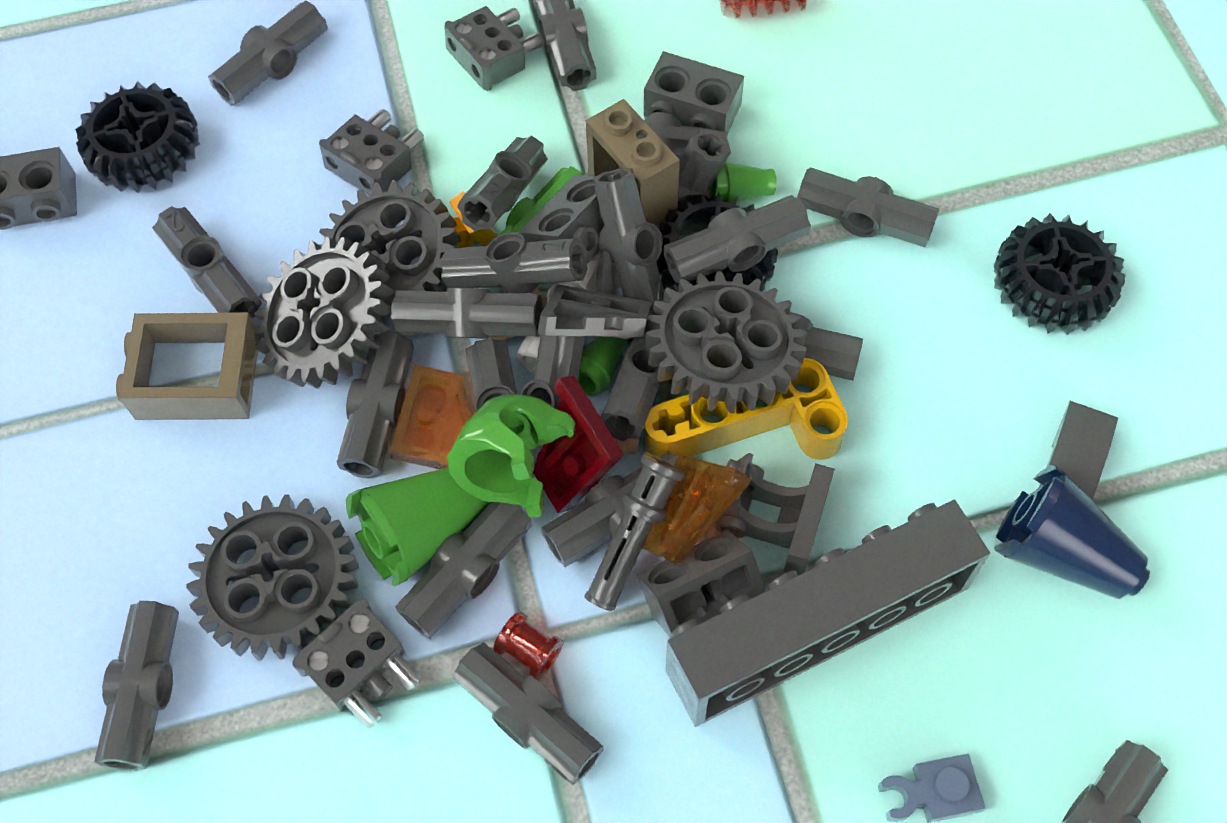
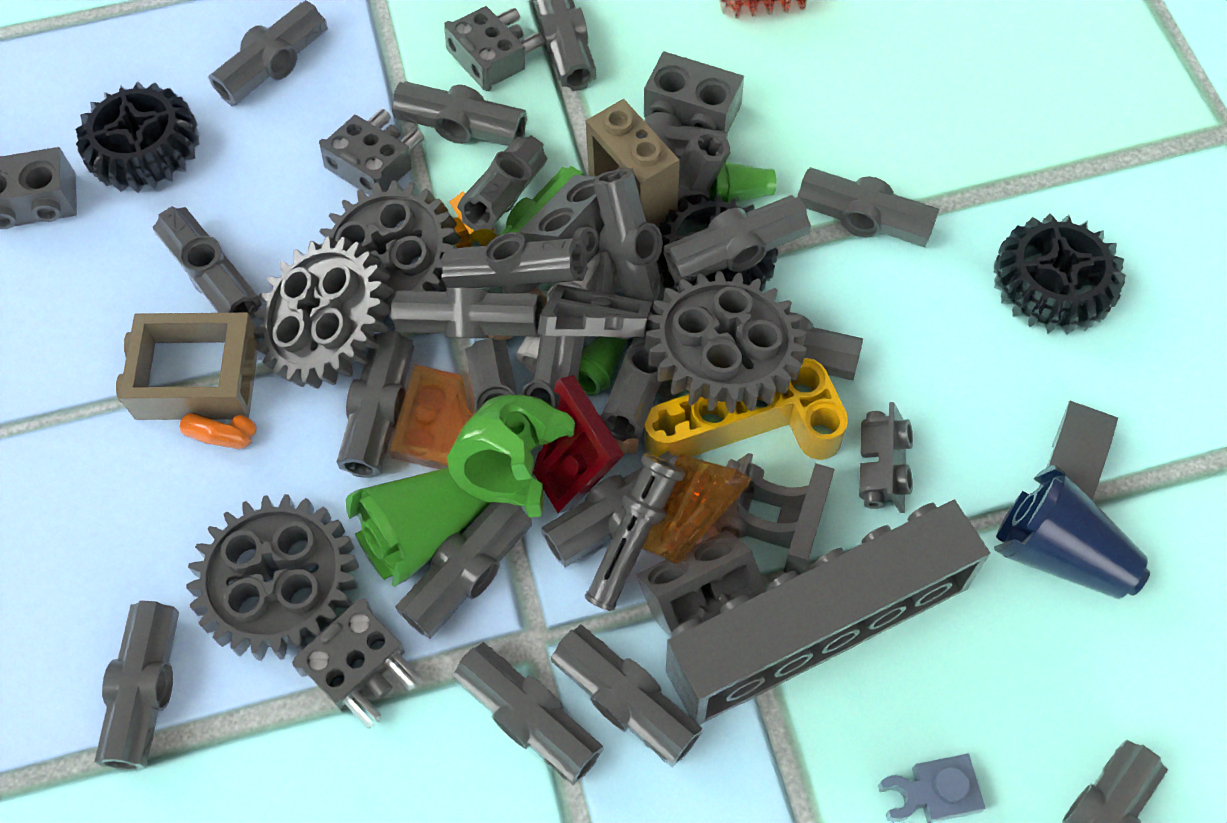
clear red bush [493,611,564,680] -> none
none -> orange arm [179,413,257,450]
none -> dark grey piece [391,81,528,146]
none -> dark grey piece [551,624,703,768]
none -> dark grey hinge [859,402,913,513]

